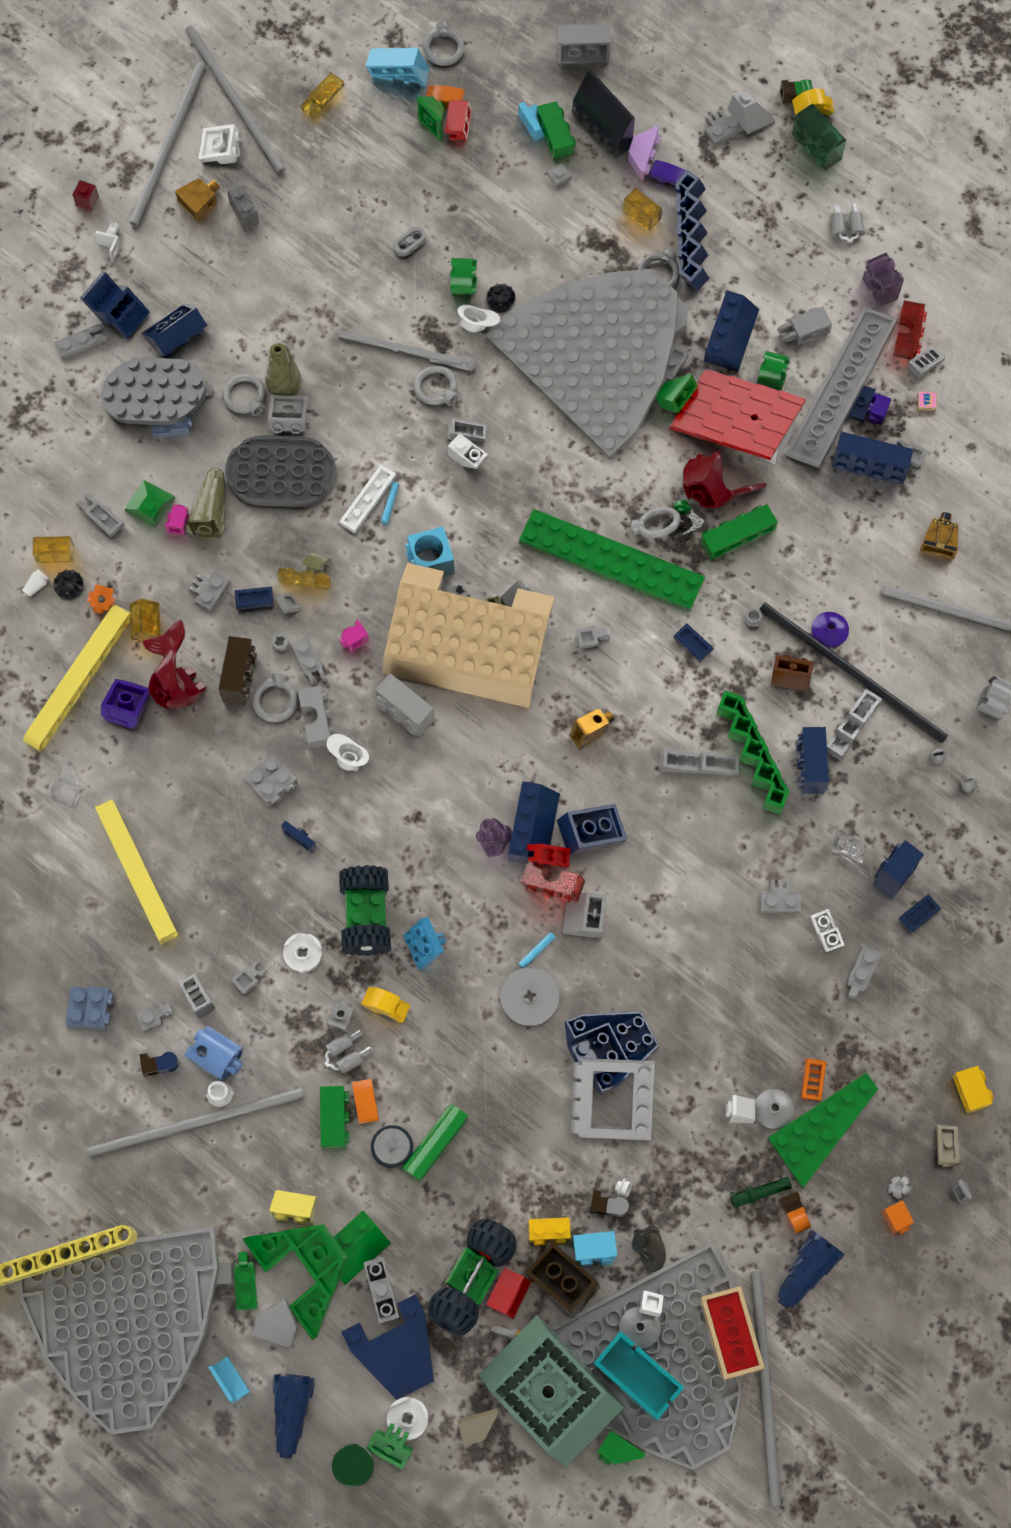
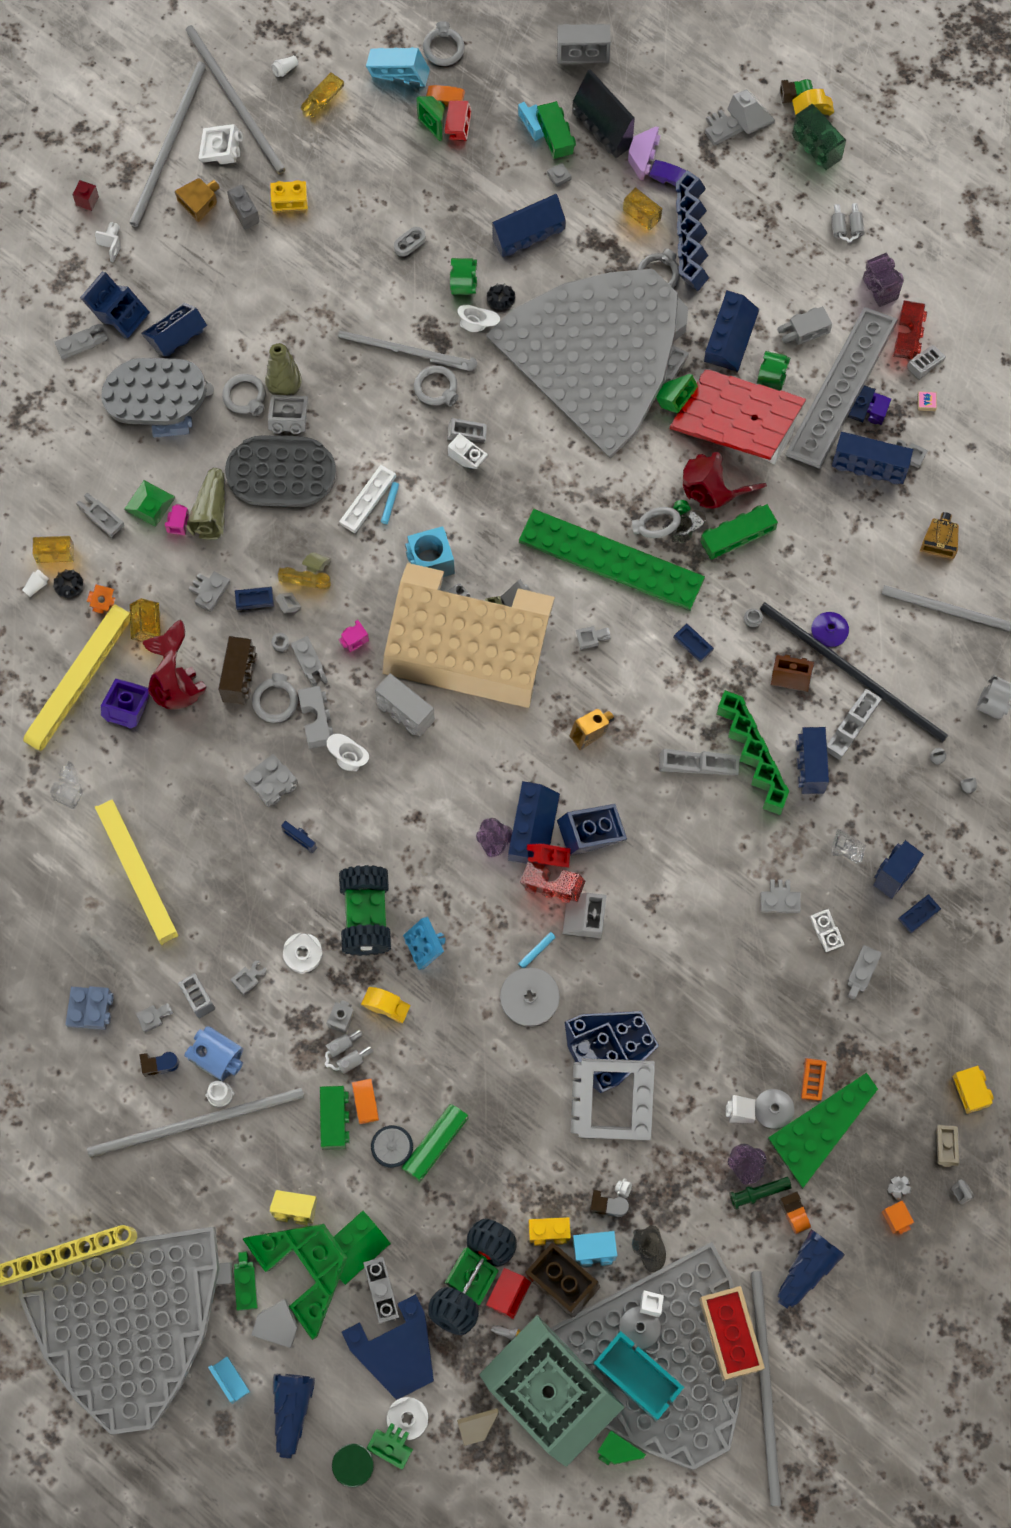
none -> yellow brick [270,180,308,211]
none -> white cone [271,55,298,77]
none -> dark blue slope [492,194,566,257]
none -> clear purple plate [727,1144,767,1185]

